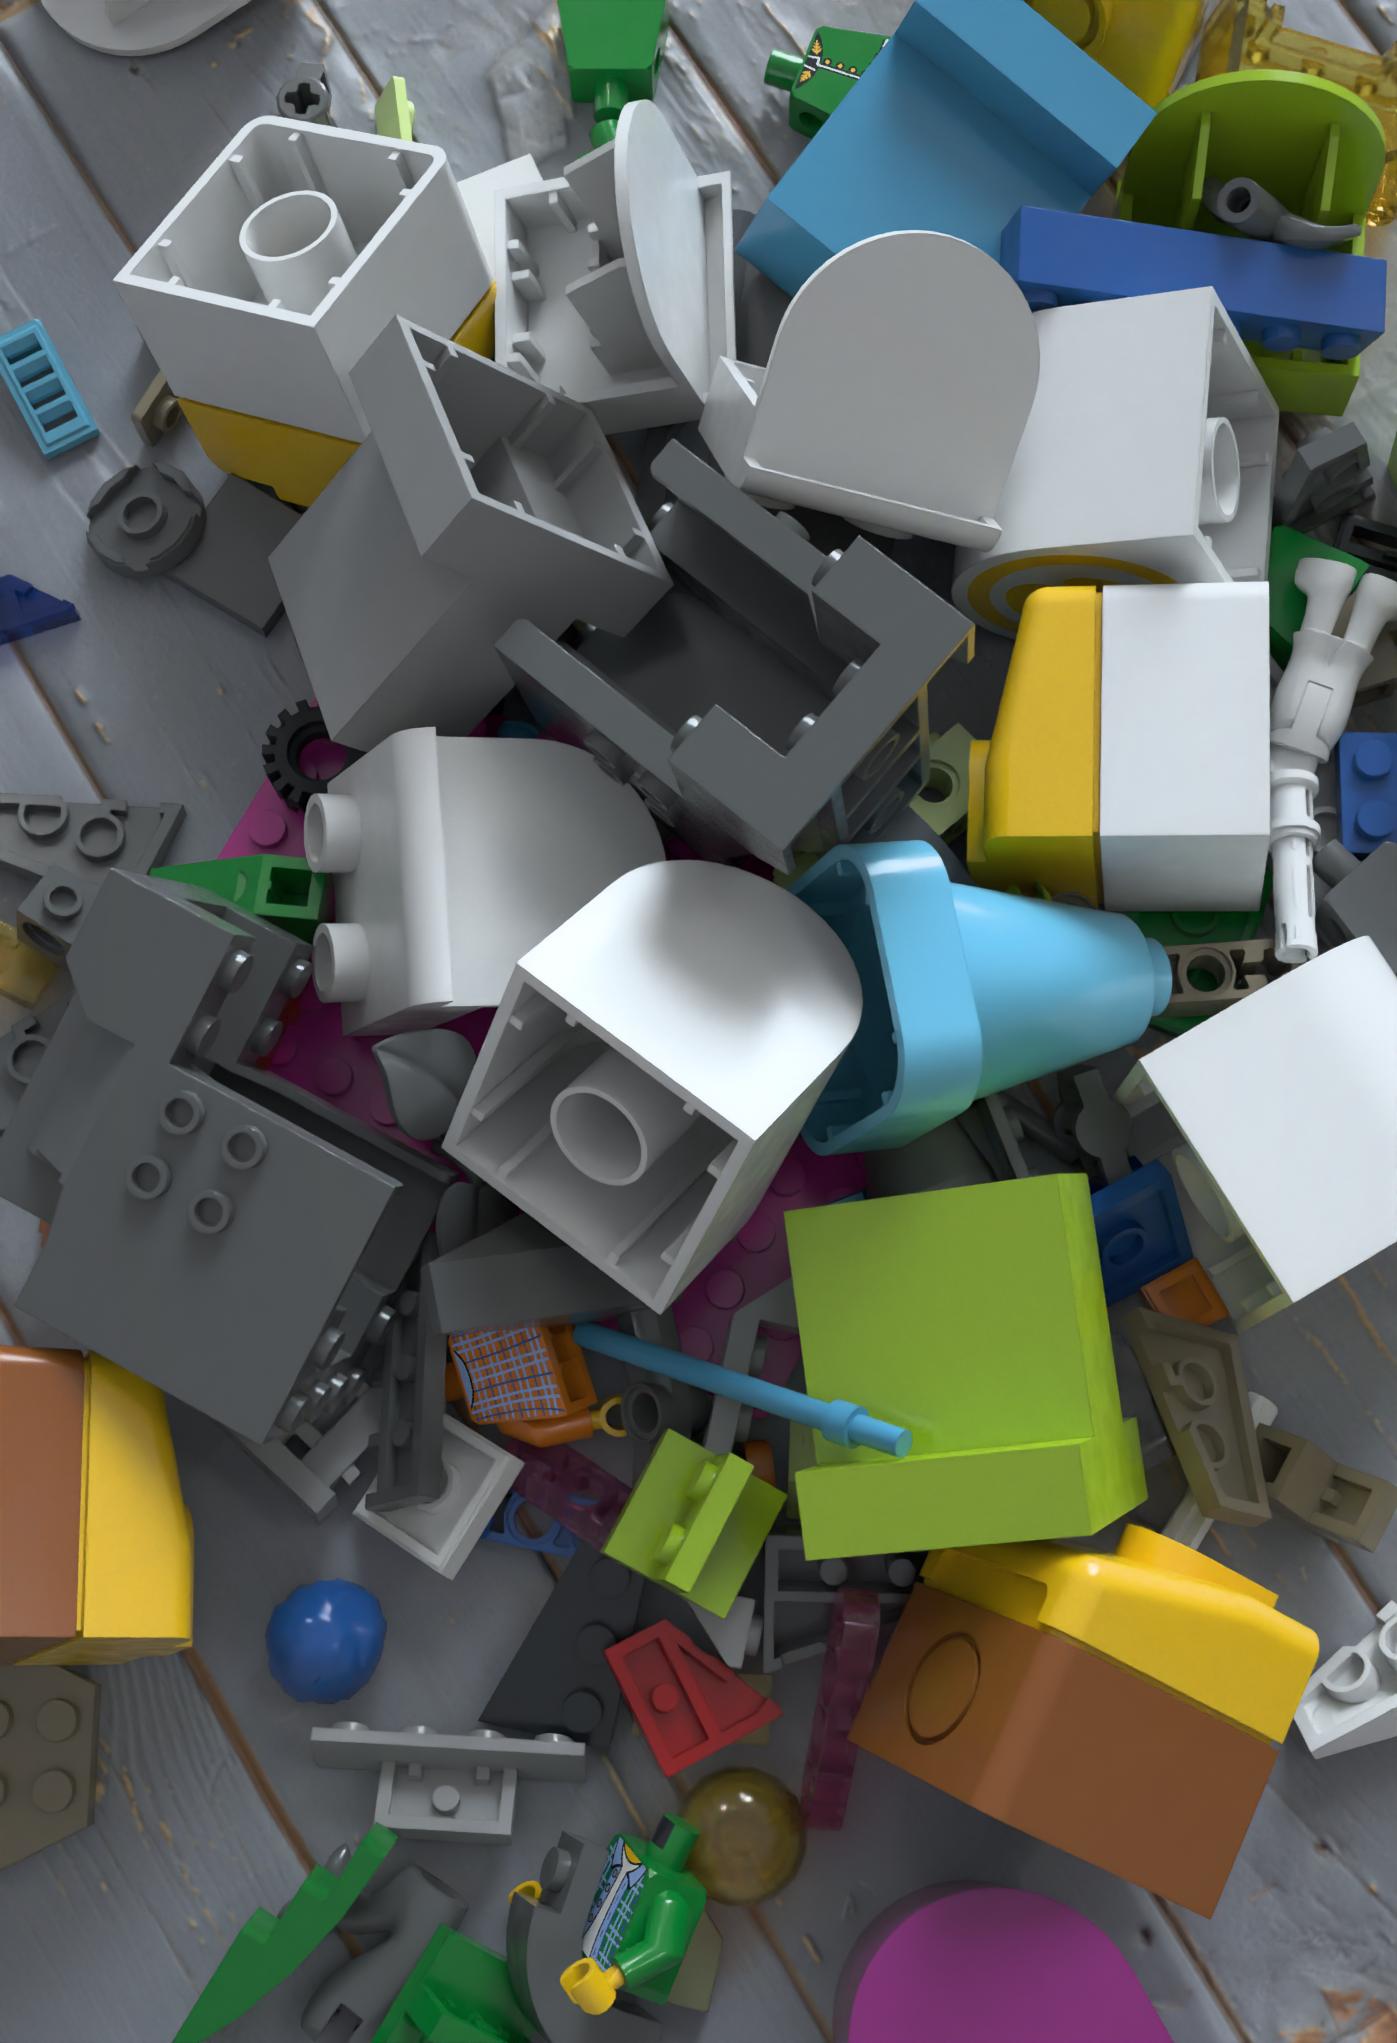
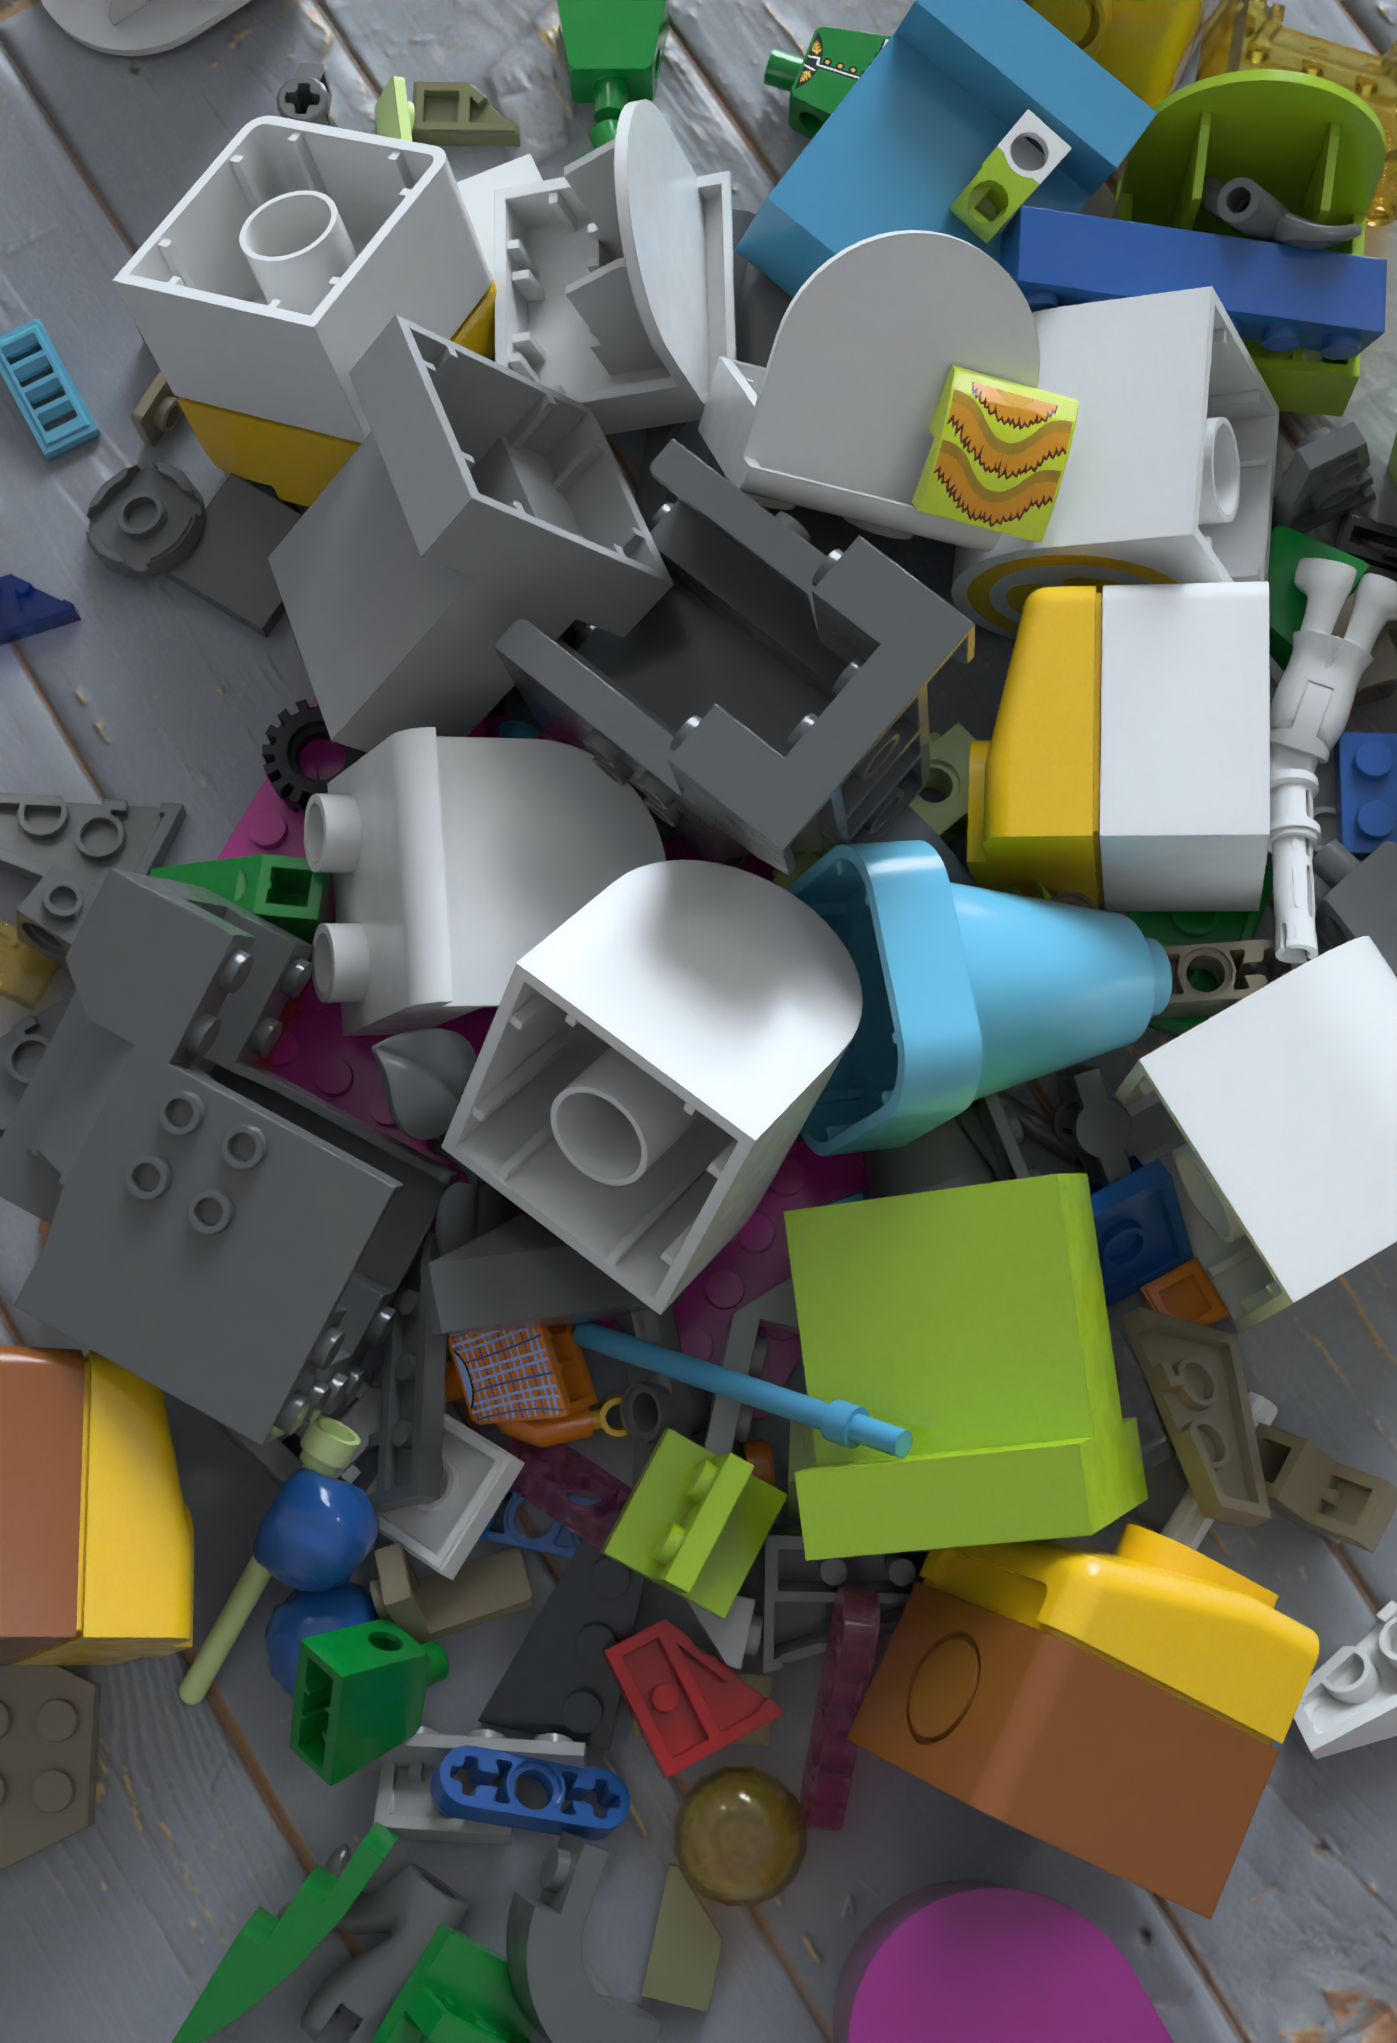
green torso [508,1812,707,2015] -> none
none -> yellowish green piece [179,1415,361,1705]
none -> blue hair [252,1468,379,1593]
none -> green torso [289,1619,449,1786]
none -> dark tan bracket [369,1542,535,1645]
none -> olive tile [412,82,520,147]
none -> blue beam [430,1745,630,1841]
none -> slope [912,364,1079,543]
none -> leg [948,109,1072,244]

